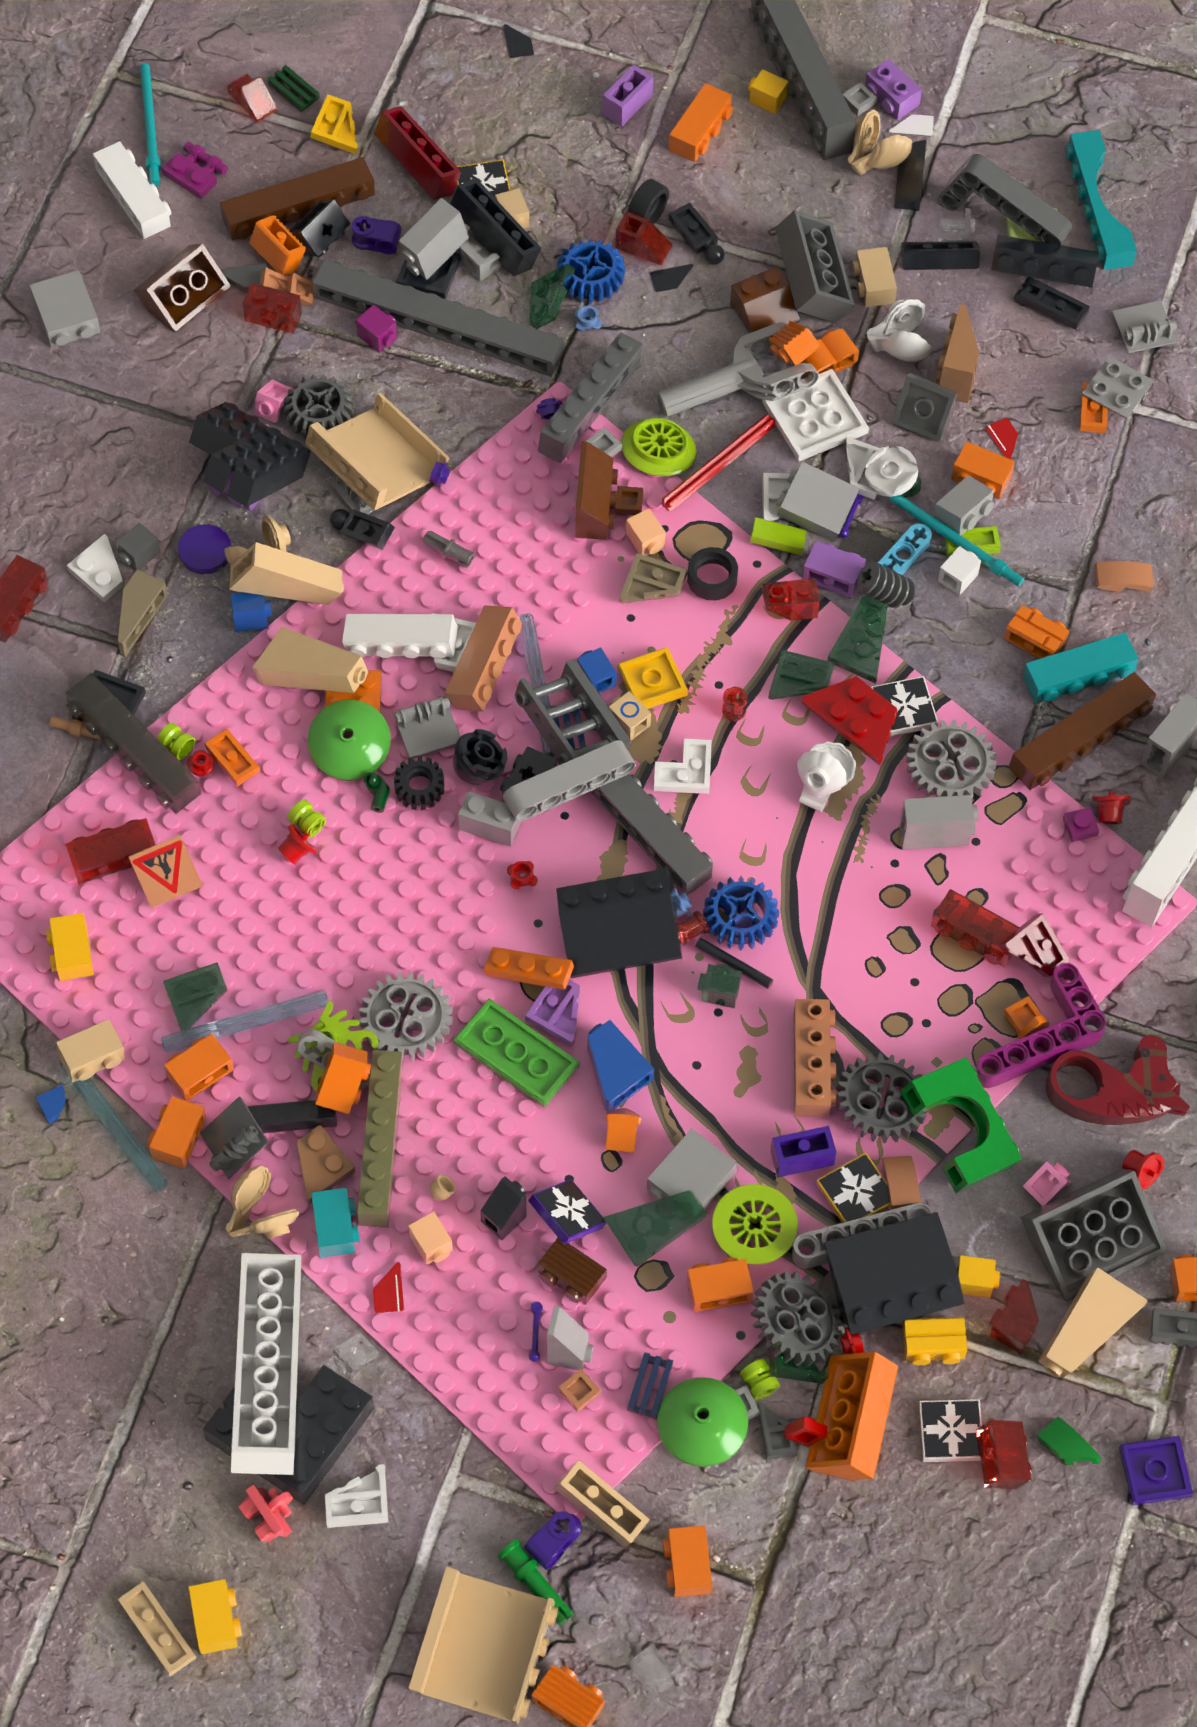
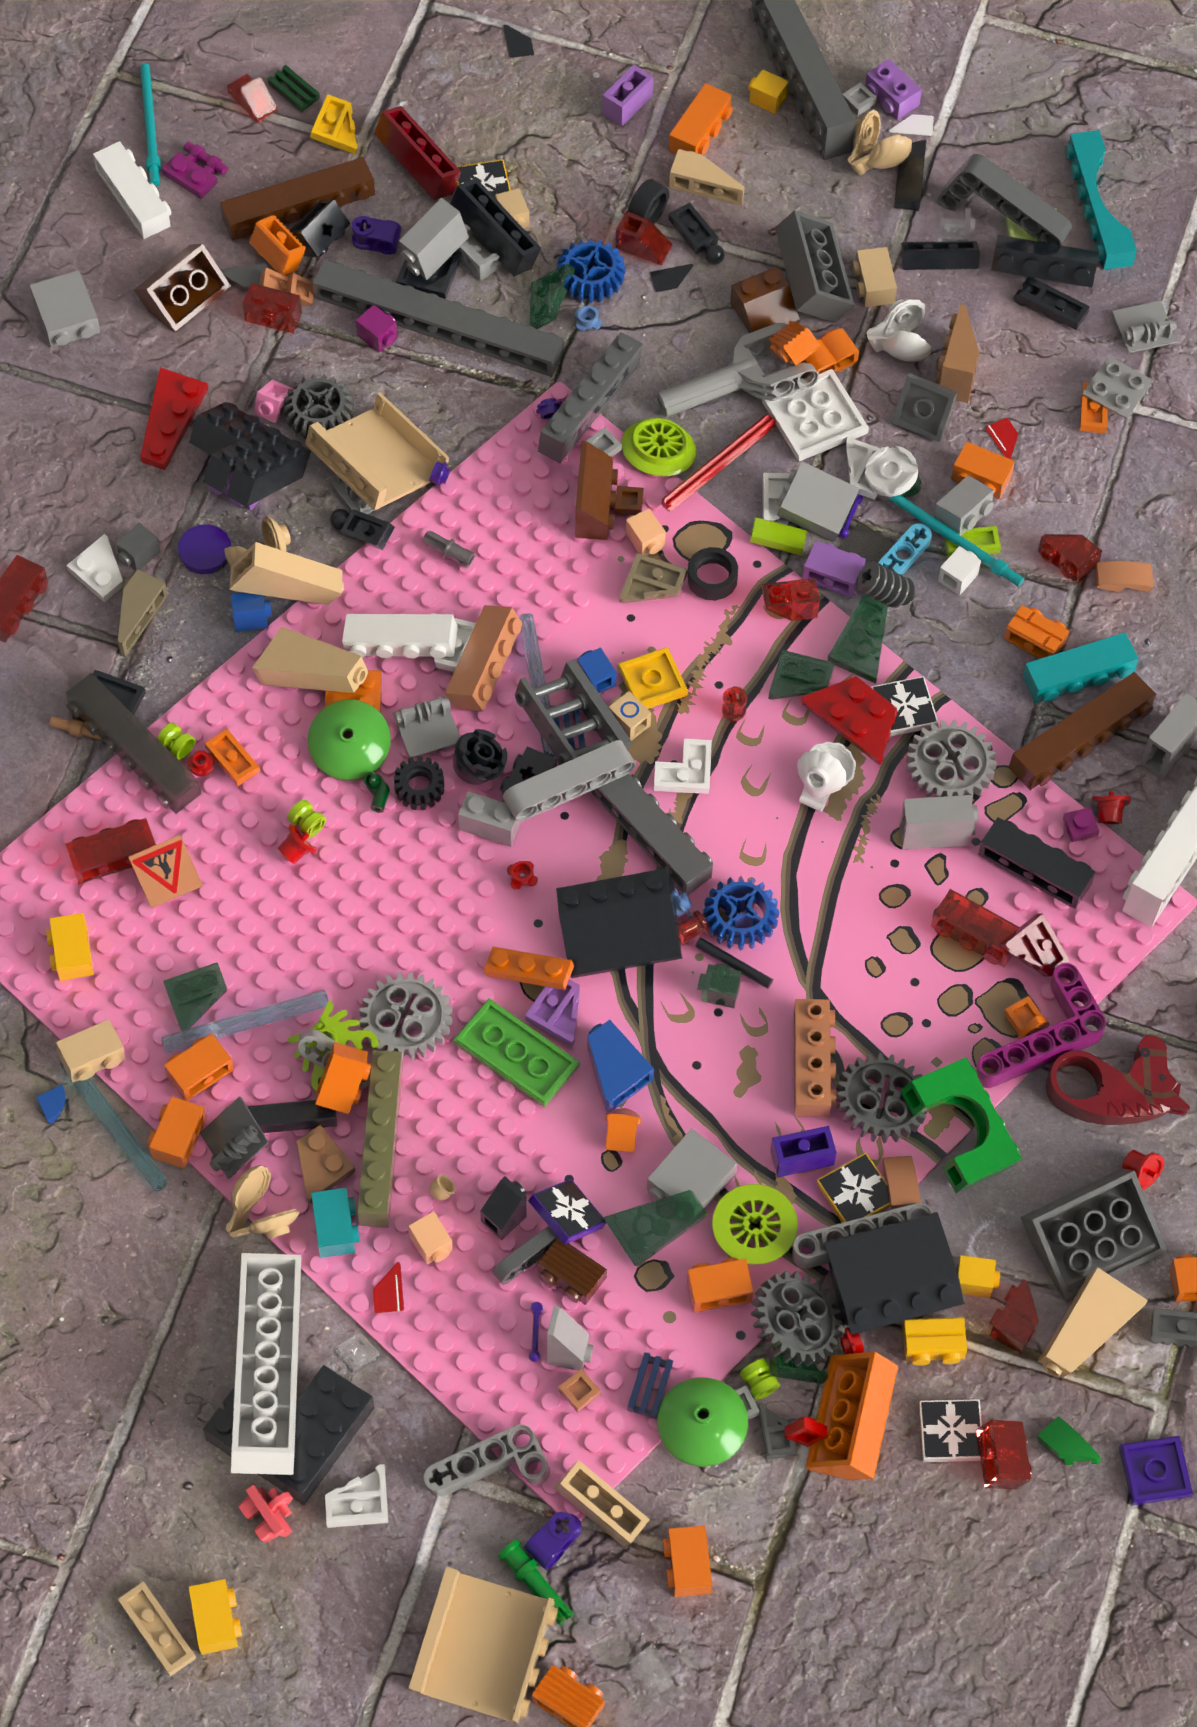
bright pink bracket [1023,1161,1072,1206] -> none
none -> red wing [140,367,208,470]
none -> light grey beam [424,1424,550,1496]
none -> dark grey beam [492,1226,557,1285]
none -> tan slope [669,149,744,206]
none -> black brick [978,817,1095,909]
none -> clear red slope [1038,534,1102,584]

